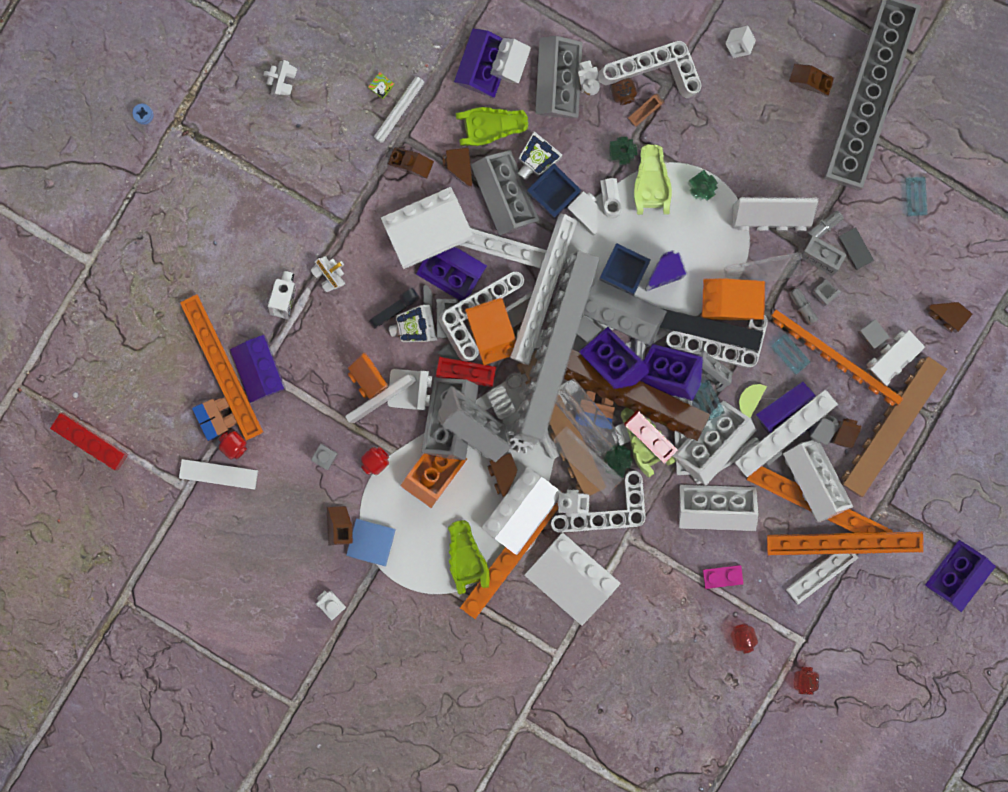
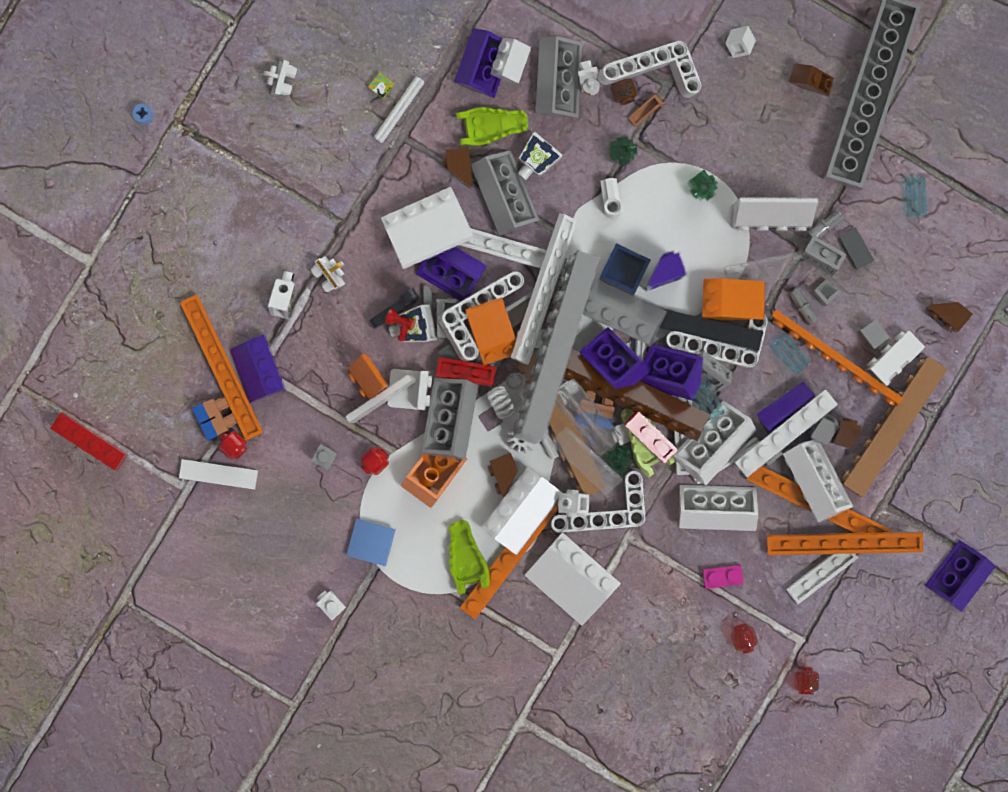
reddish brown slope [327,506,353,546] -> none
reddish brown slope [388,147,434,179] -> none
light grey slope [439,386,512,462] -> none
dark blue piece [527,163,581,220] -> none
white slope [567,191,597,236] -> none
light grey brick [576,315,602,344] -> none
yellowish green animal [634,144,672,215] -> none
yellowish green tile [739,384,767,418] -> none
none -> red piece [385,309,416,342]

